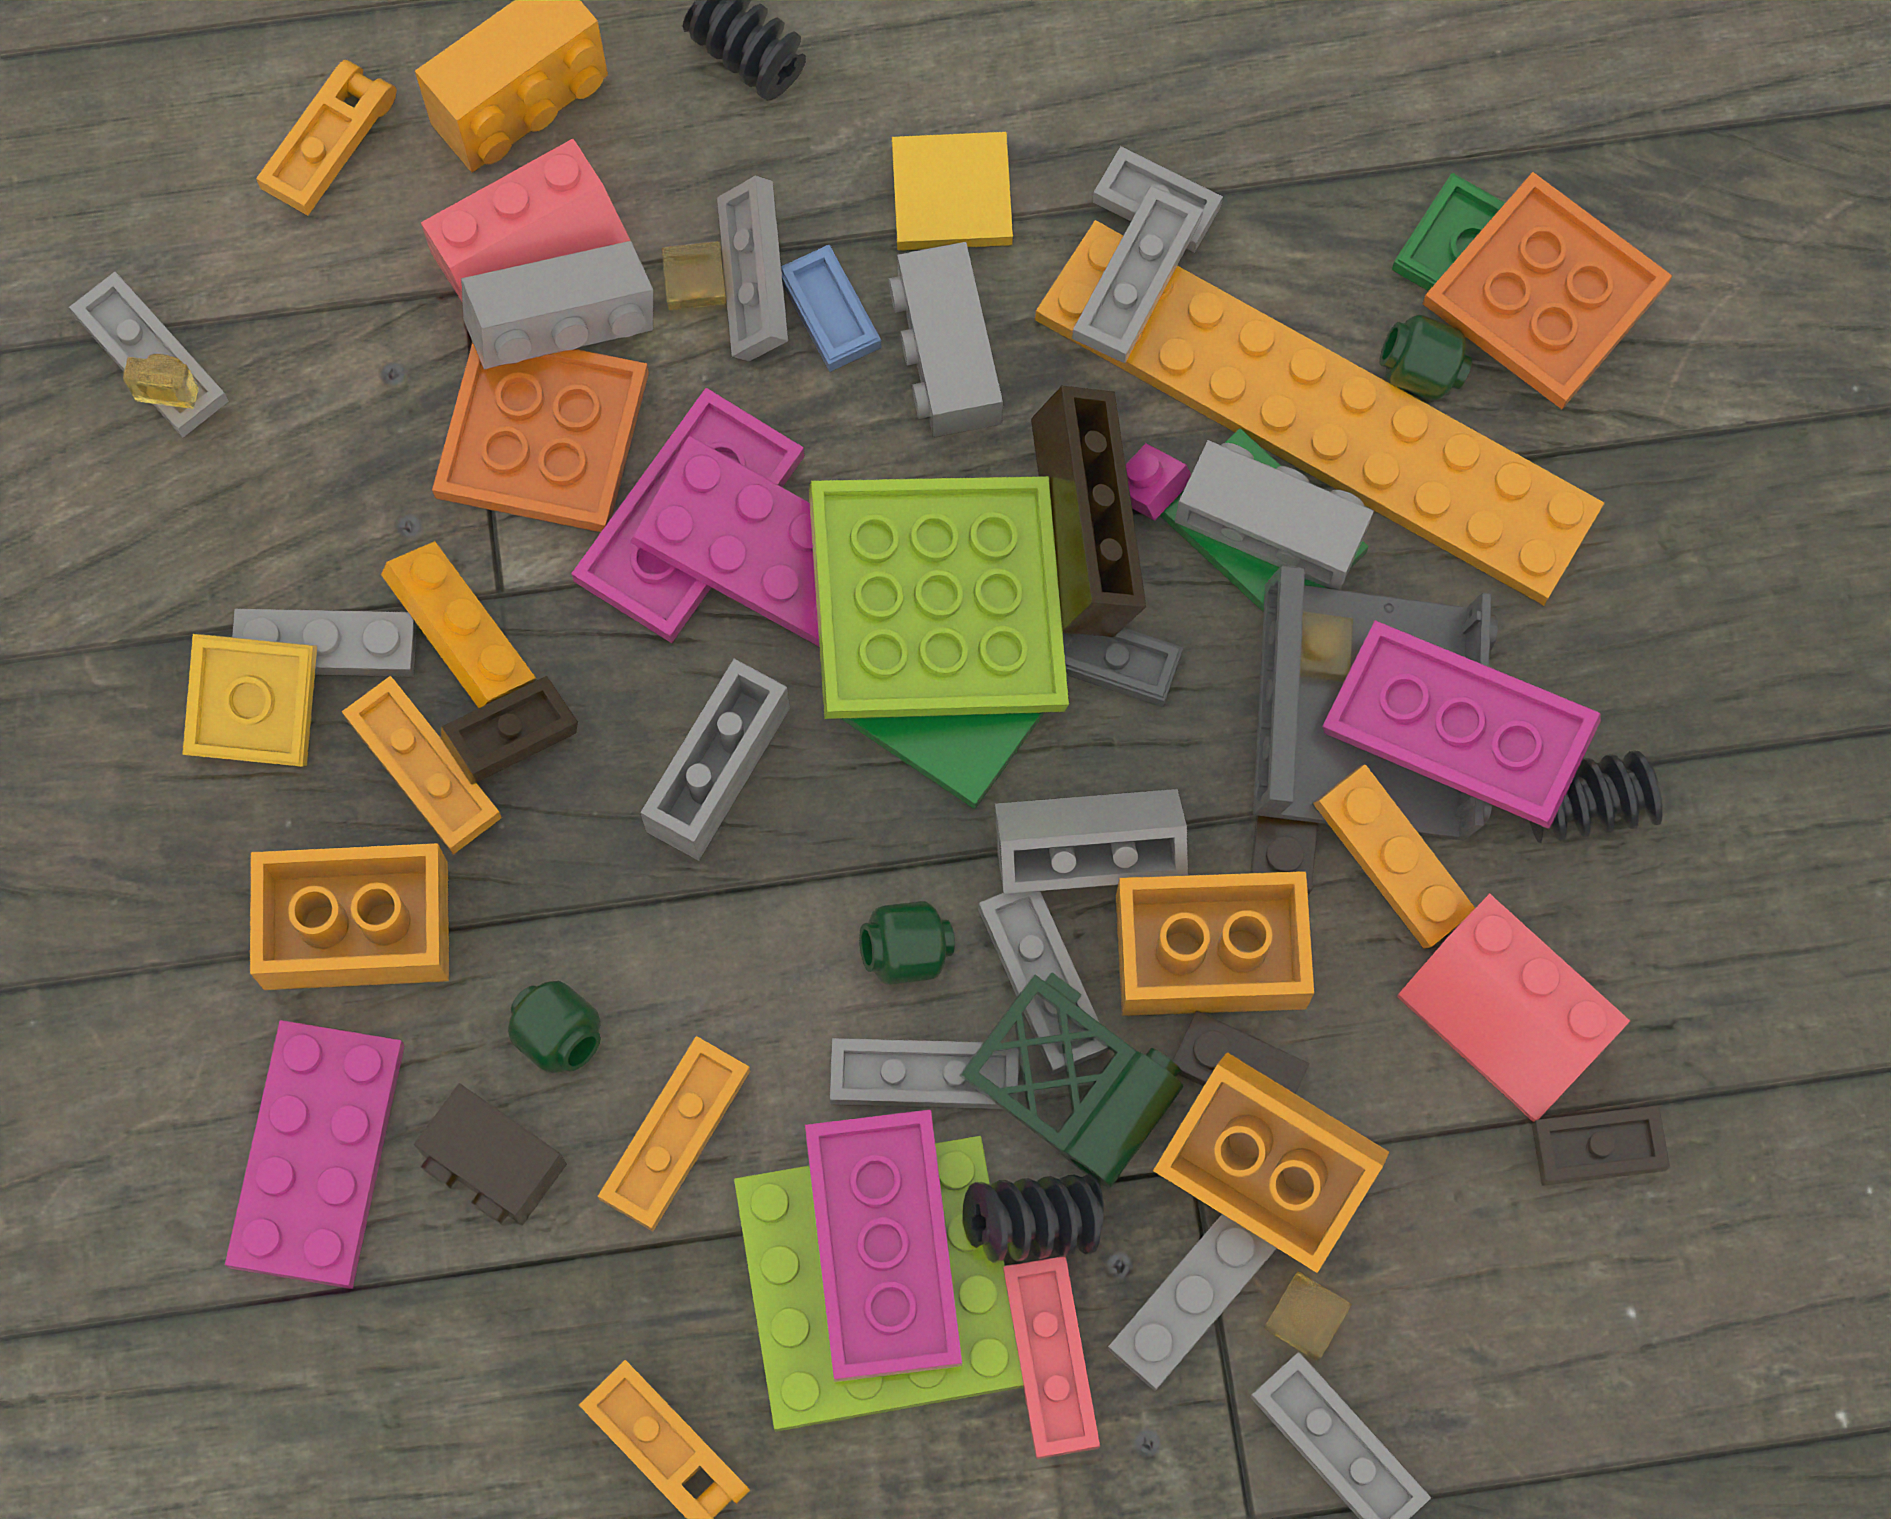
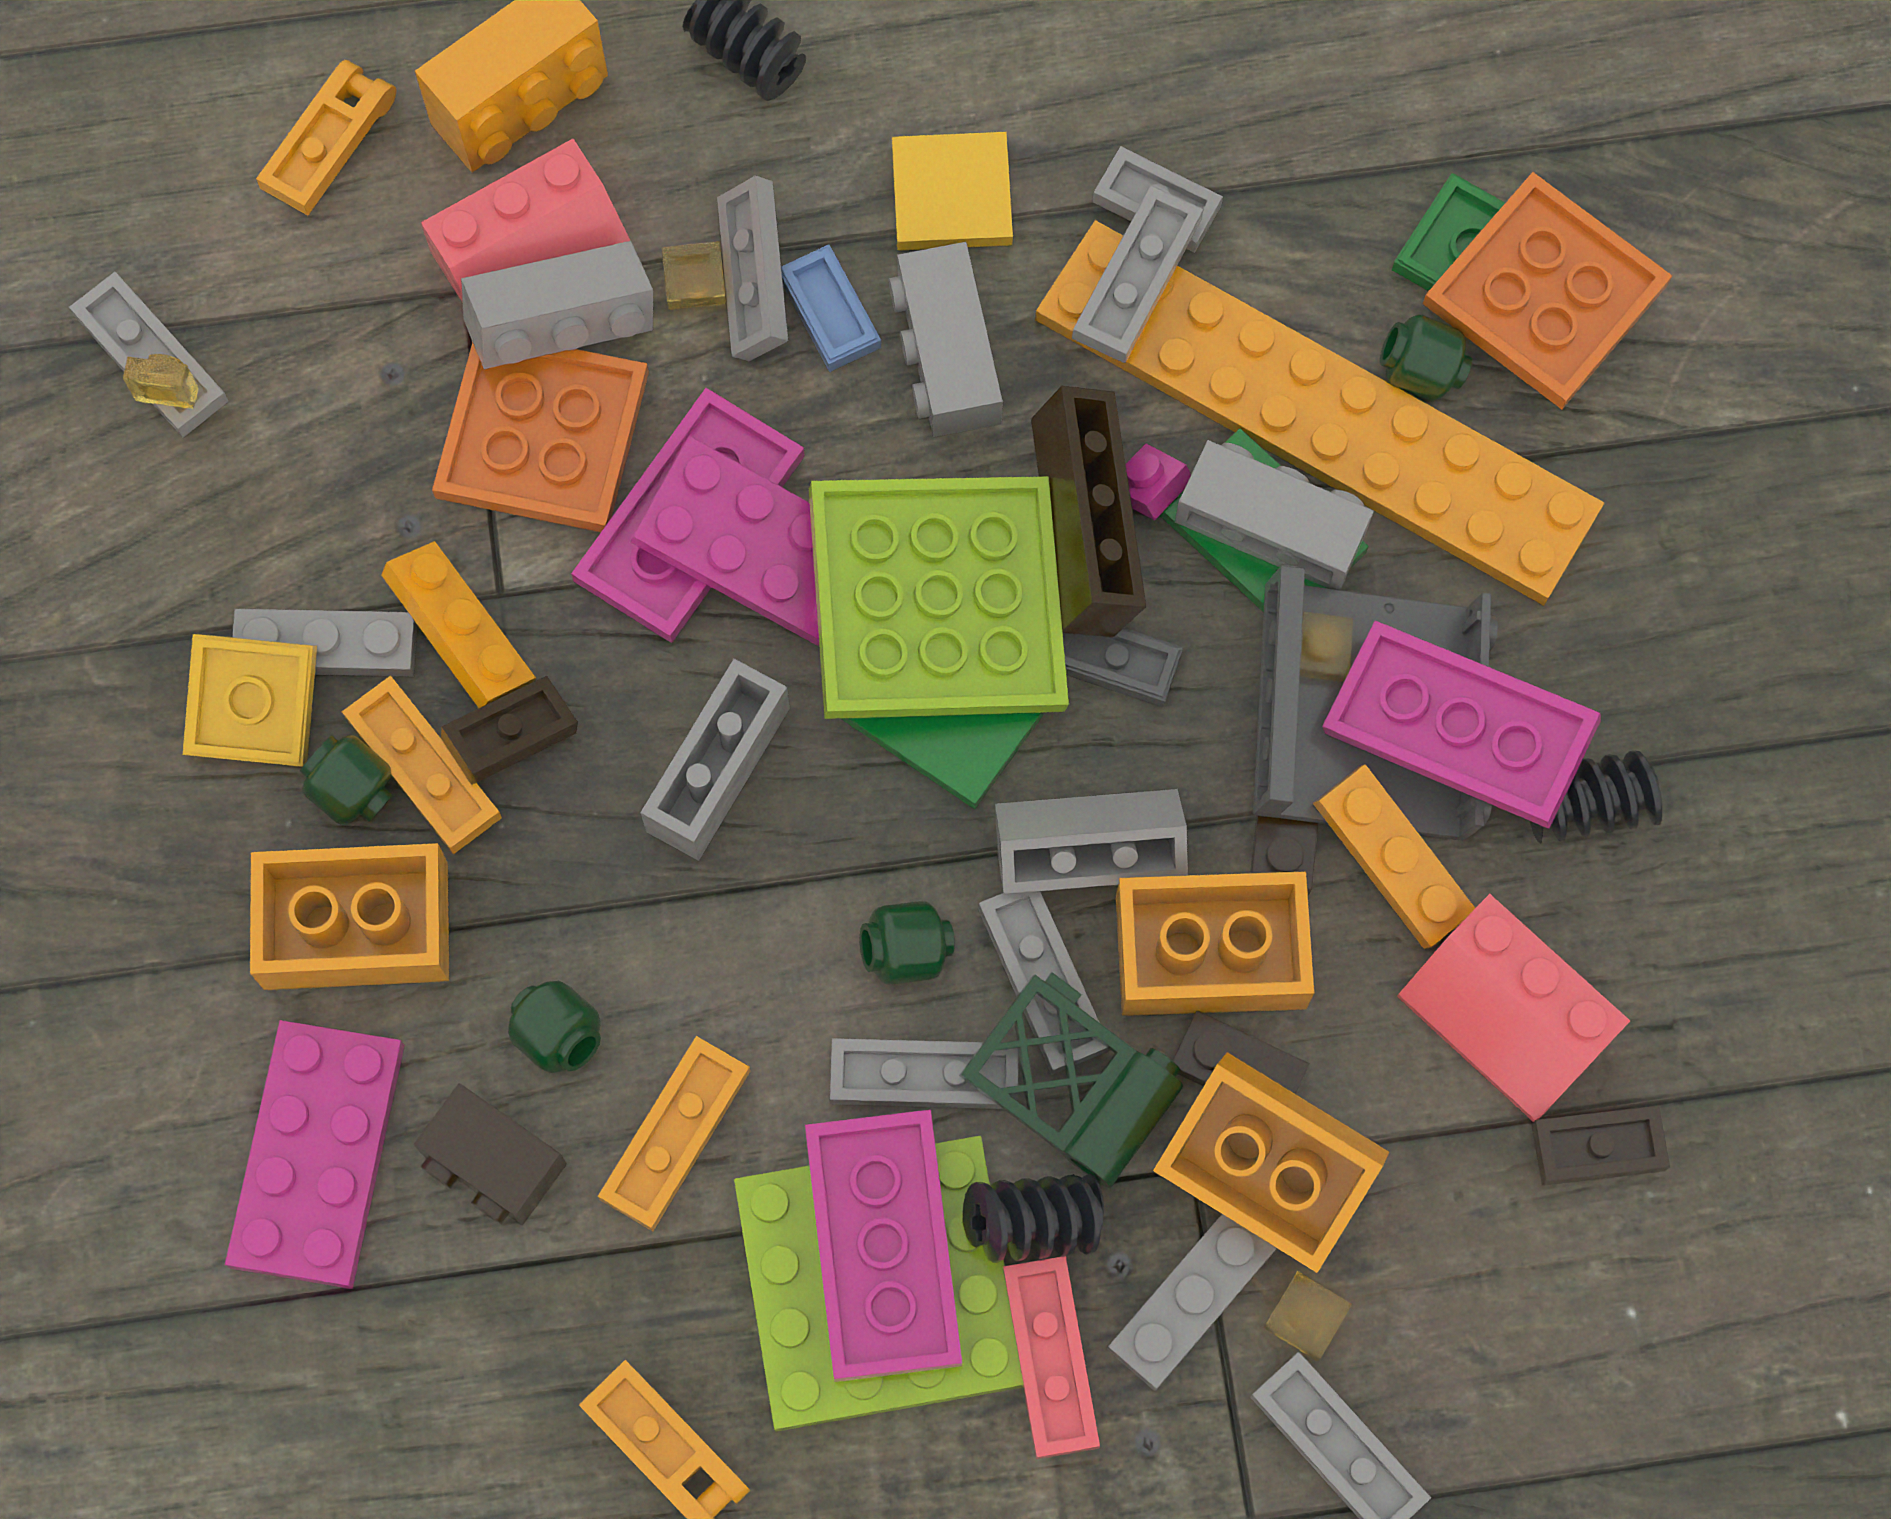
none -> dark green head [300,735,393,825]

